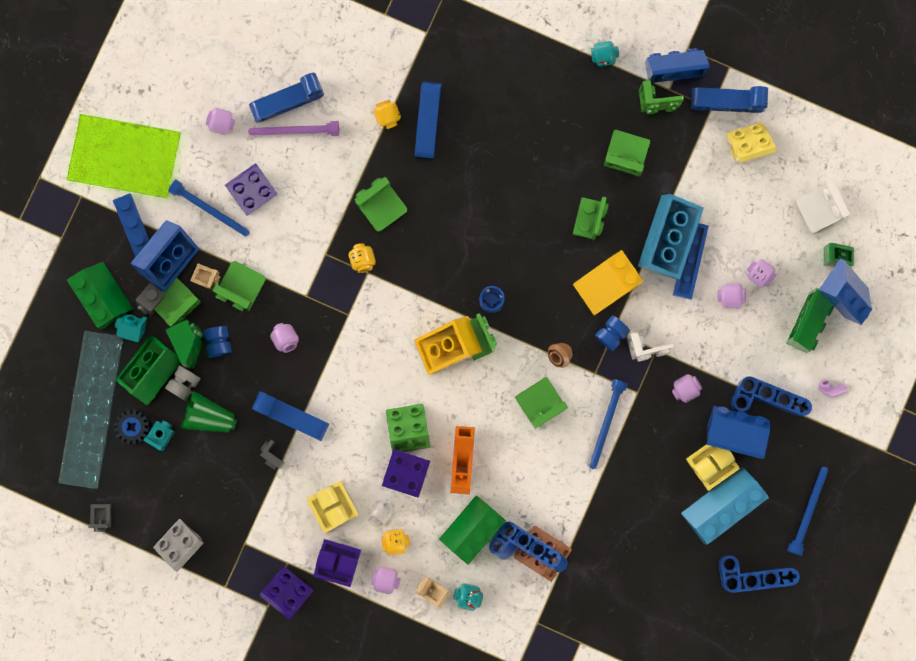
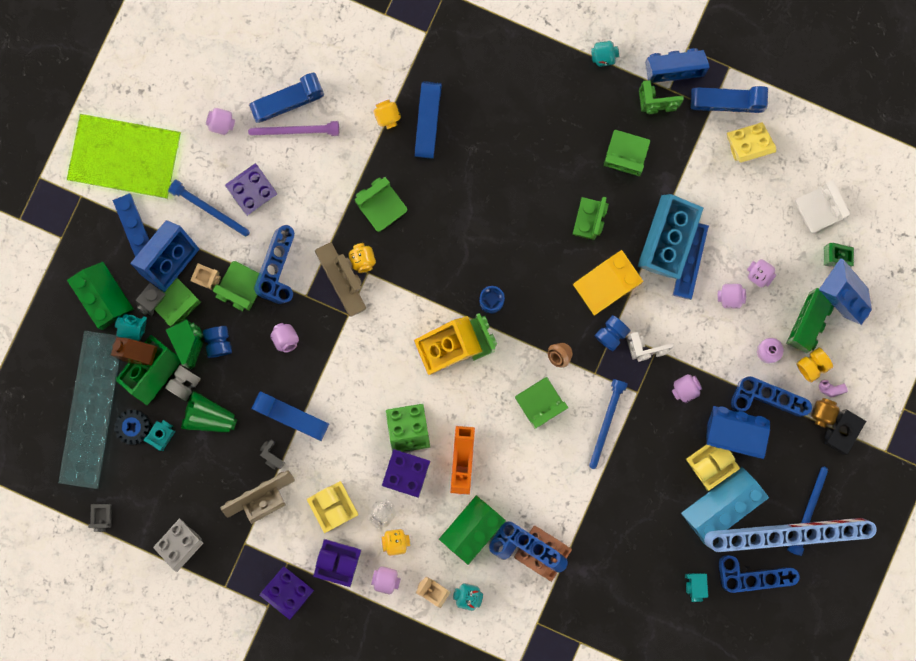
none -> reddish brown slope [111,337,158,366]
none -> dark tan bracket [220,470,295,524]
none -> blue beam [254,225,295,304]
none -> dark tan bracket [315,242,366,317]
none -> teal brick [685,573,708,602]
none -> light blue beam [704,518,877,552]
none -> lavender head [757,338,784,364]
none -> yellow wheel [796,347,833,383]
none -> pearl gold head [811,398,840,428]
none -> black brick [824,409,867,455]

